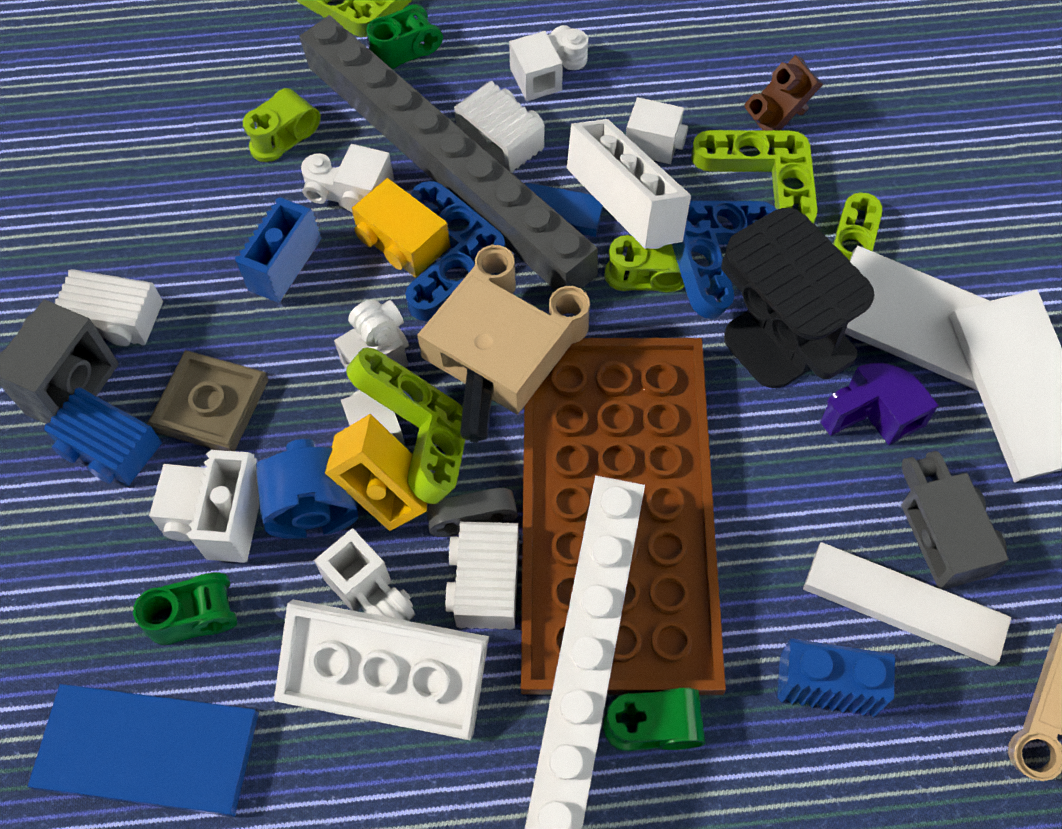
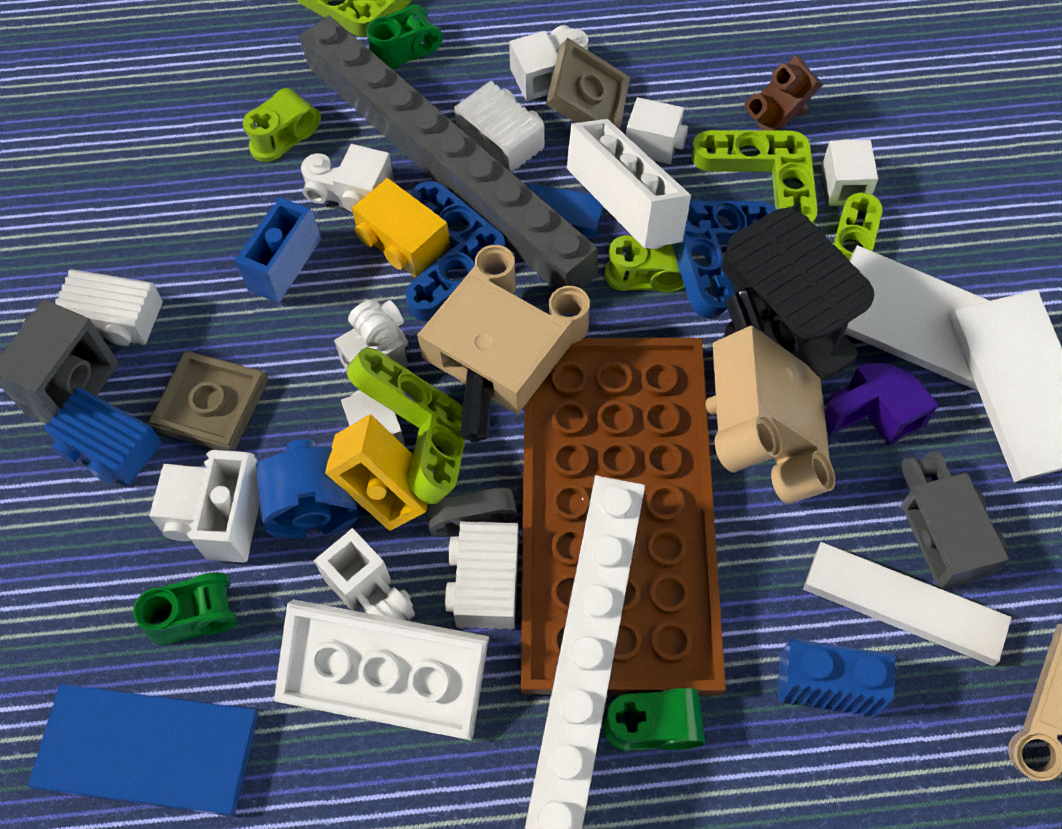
none -> dark tan tile [546,38,630,130]
none -> tan piece [705,291,835,504]
none -> white brick [821,139,878,206]

